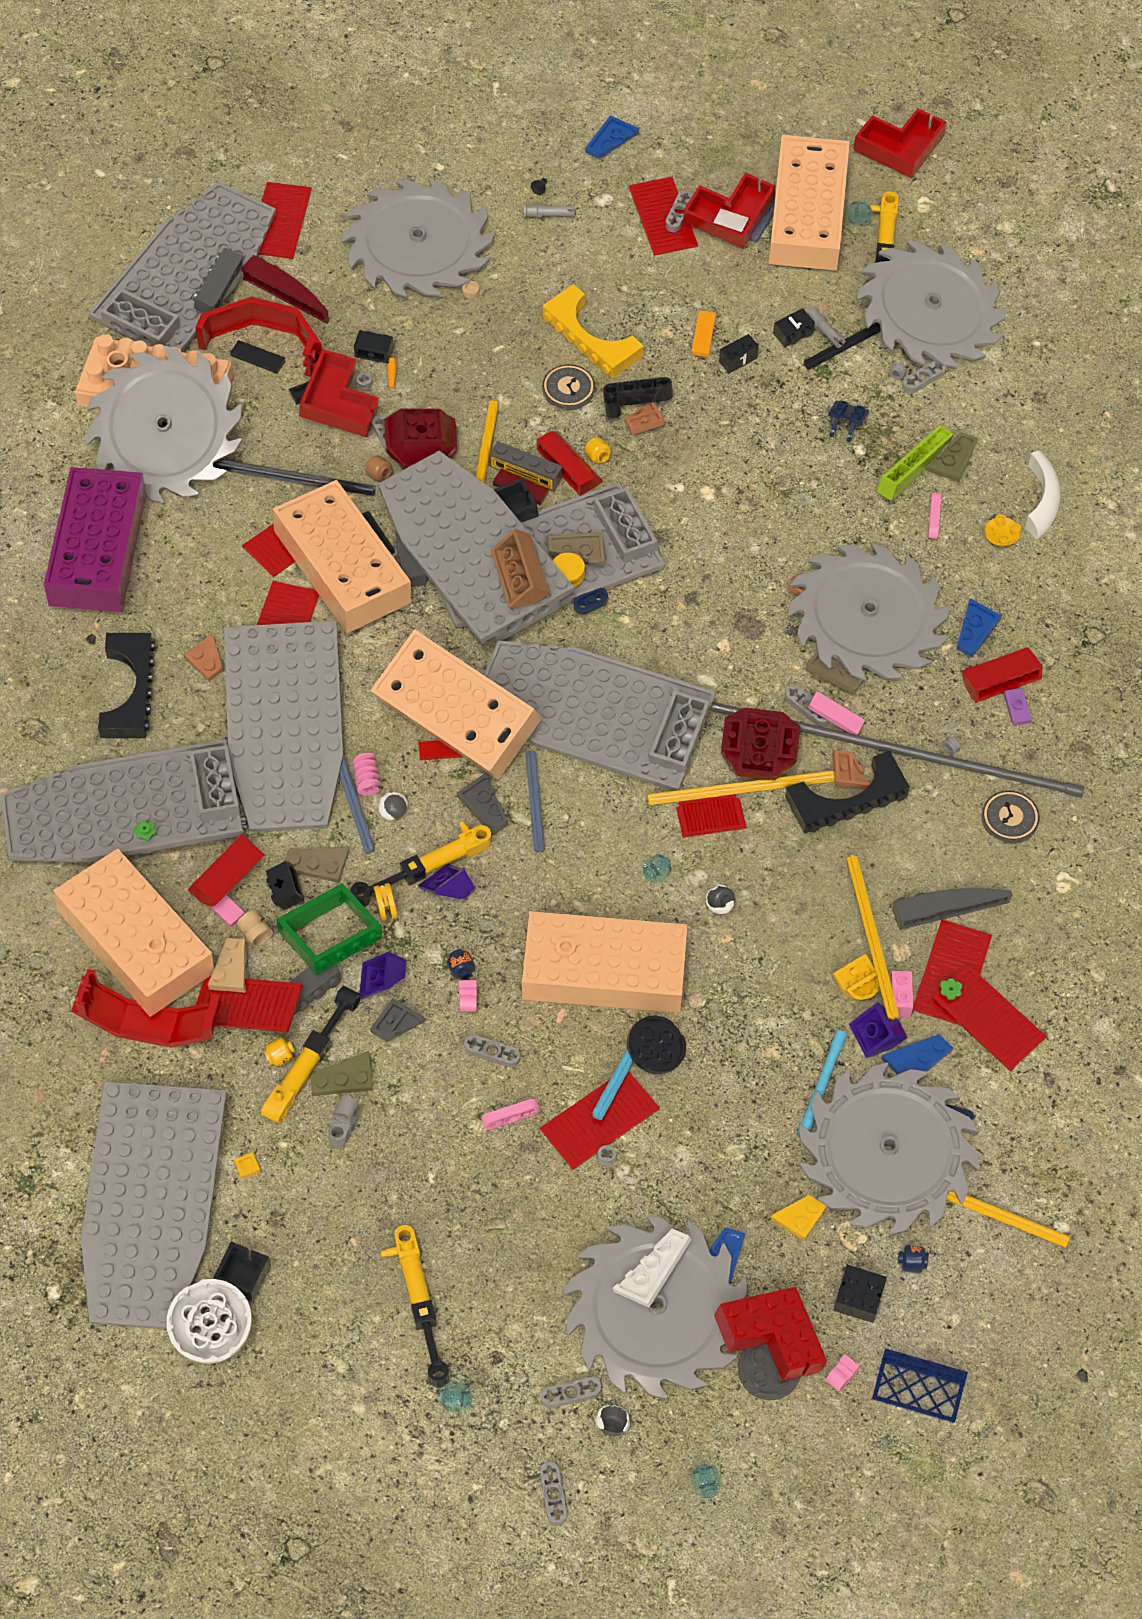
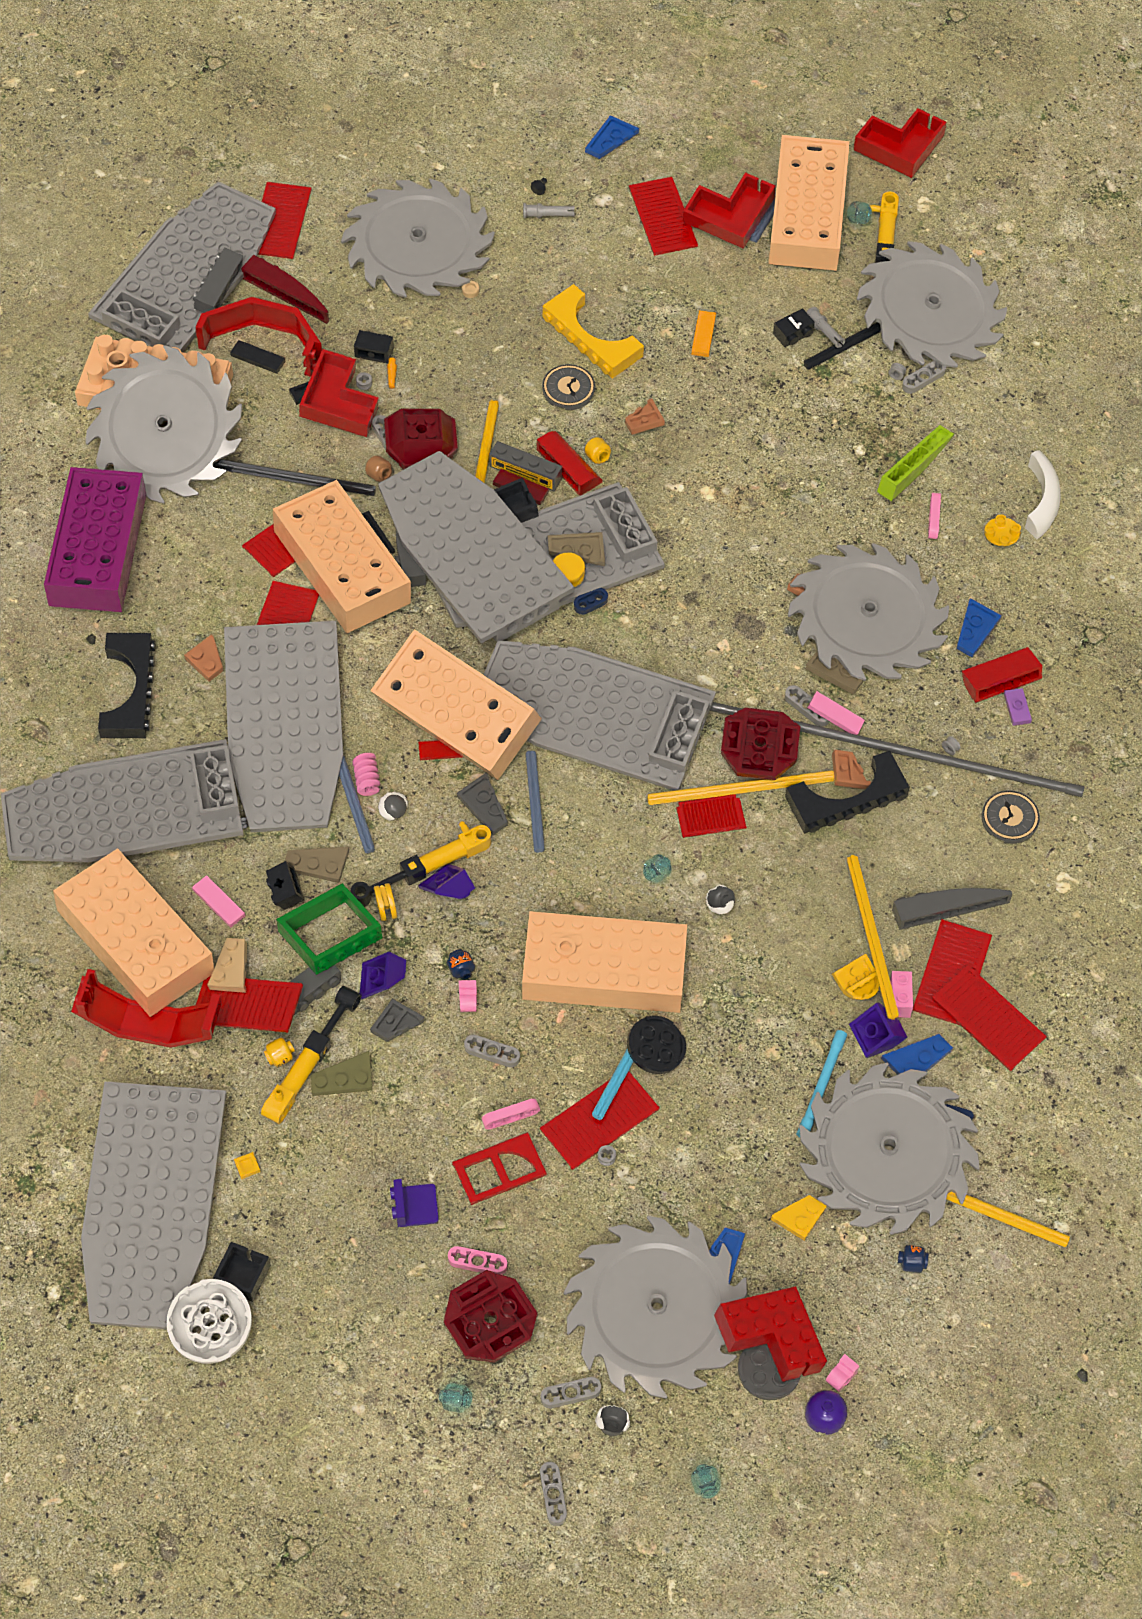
bright green plant [134,821,156,841] -> none
red brick [188,834,265,906] -> none
tan wheel [237,910,273,947] -> none
light grey piece [328,1096,359,1148] -> none
piece [380,1225,449,1388] -> none
medium nougat slope [491,529,549,609] -> none
black beam [603,377,673,418] -> none
white wing [612,1229,691,1308] -> none
light grey beam [665,191,693,232] -> none
white sticker [713,209,749,232] -> none
black brick [719,334,759,373] -> none
dark blue plate [828,400,869,442] -> none
black piece [833,1264,887,1323] -> none
clear blue fence [872,1348,968,1423] -> none
olive wing [926,432,978,482] -> none
bright green plant [940,978,962,1000] -> none
none -> dark purple bracket [390,1179,439,1227]
none -> dark red piece [443,1270,538,1363]
none -> bright pink beam [448,1246,507,1275]
none -> red window [452,1132,547,1205]
none -> dark purple cylinder [805,1390,847,1435]

